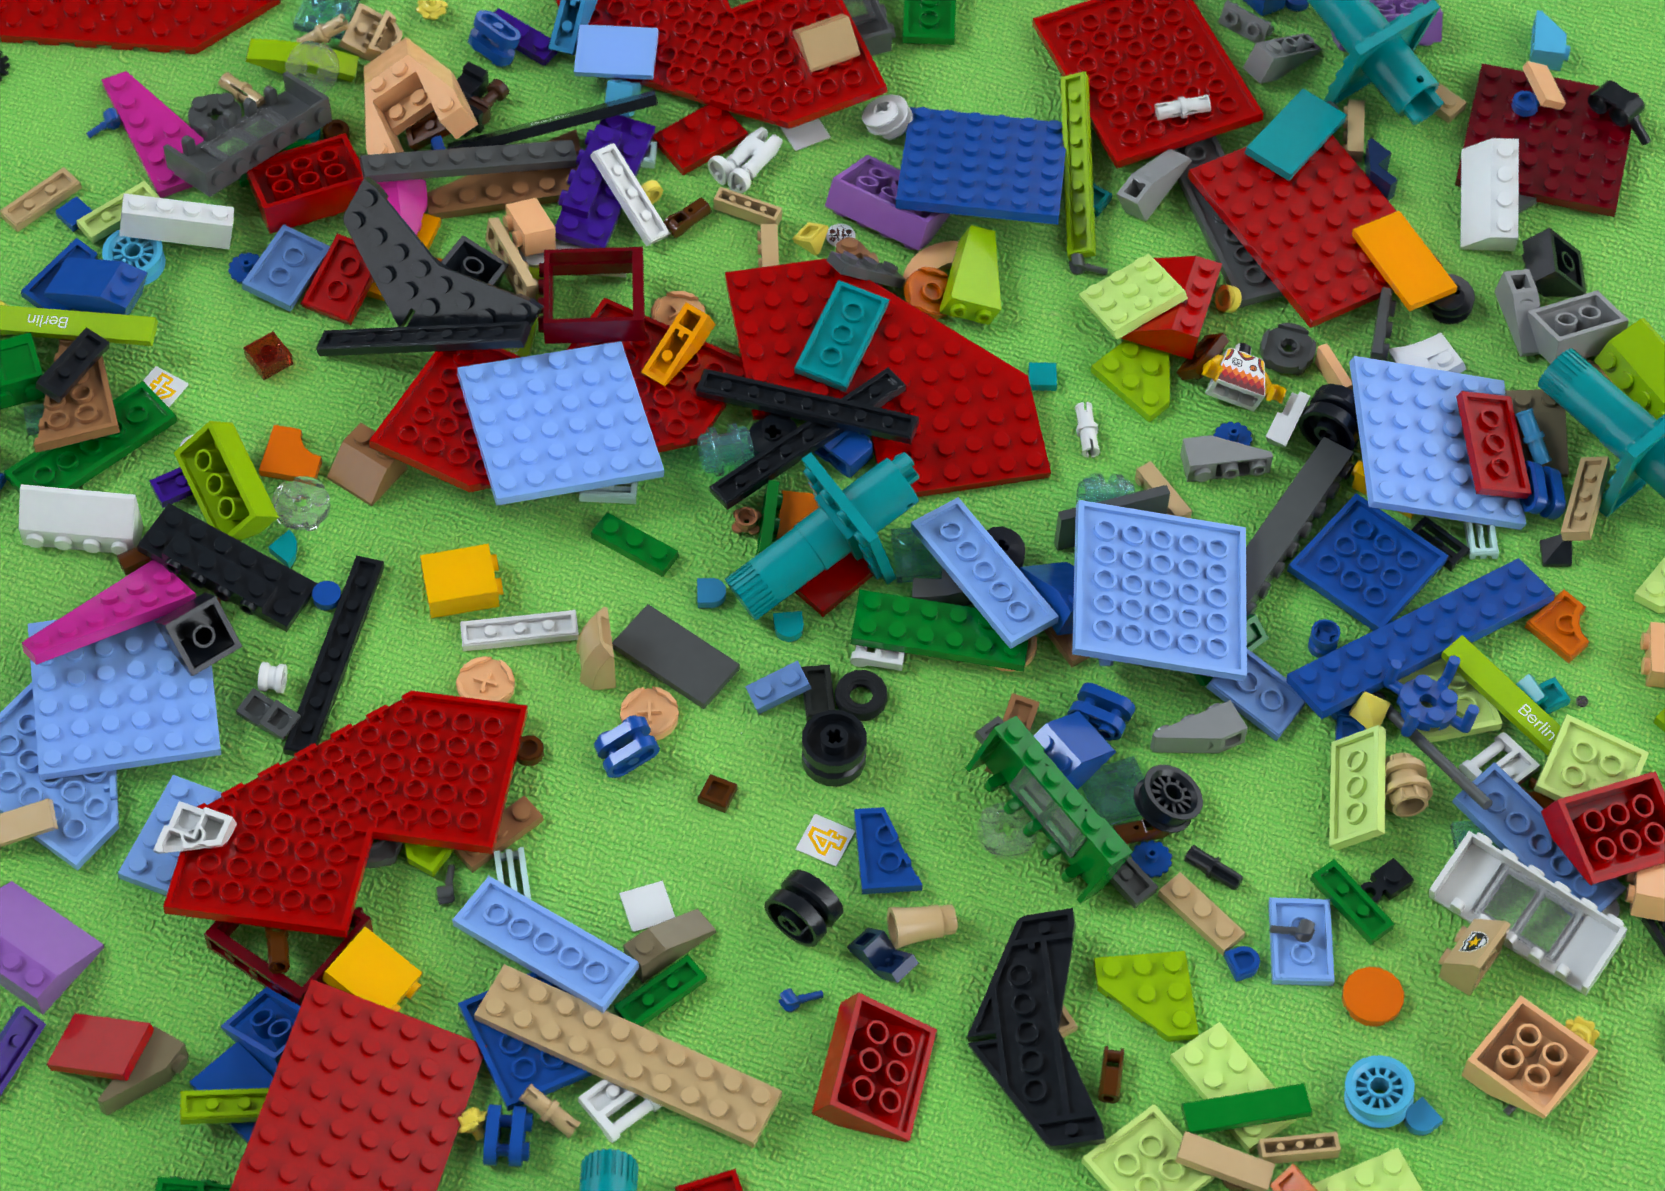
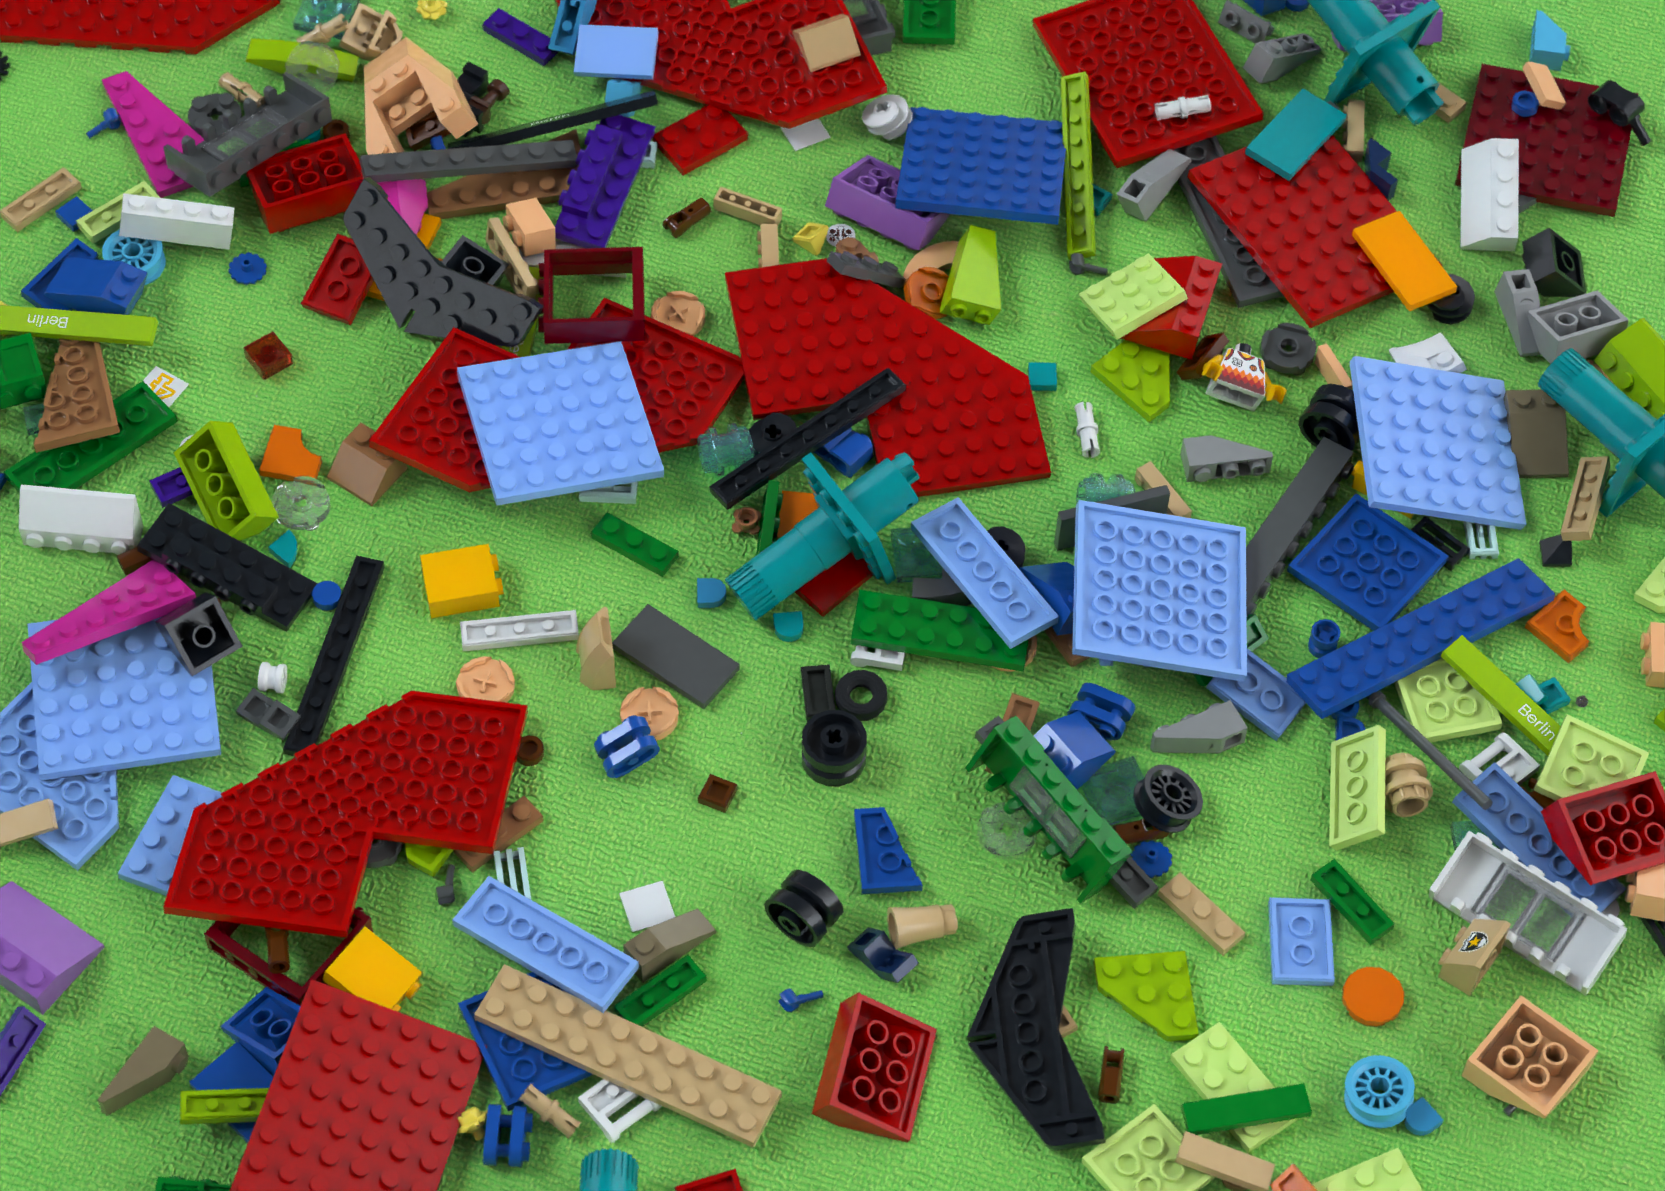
black plate [35,327,110,403] -> none
red tile [46,1013,155,1081] -> none
white slope [153,801,237,854] -> none
medium blue plate [242,224,330,312] -> none
black tile [316,321,531,356] -> none
blue brick [468,10,521,67] -> none
white tile [590,143,670,247] -> none
light yellow tile [641,180,663,204] -> none
light orange slope [641,302,716,387] -> none
black tile [696,369,919,445] -> none
white piece [707,127,783,194] -> none
medium blue plate [745,661,812,714] -> none
teal tile [794,280,889,392] -> none
white sticker [796,814,855,866] -> none
black axle [1184,845,1243,889] -> none
blue piece [1213,422,1252,446] -> none
light yellow tile [1215,285,1242,313] -> none
blue tile [1224,946,1260,982] -> none
tan piece [1257,1132,1341,1164] -> none
white slope [1266,391,1311,447] -> none
dark grey hand [1270,919,1315,943] -> none
light yellow slope [1349,691,1390,729] -> none
black plate [1360,858,1414,905] -> none
dark grey tile [1370,287,1396,360] -> none
blue plate [1383,655,1479,737] -> none
red plate [1456,391,1532,499] -> none
dark azure pin [1515,408,1552,465] -> none
blue brick [1519,461,1566,520] -> none
light yellow plant [1565,1016,1600,1047] -> none

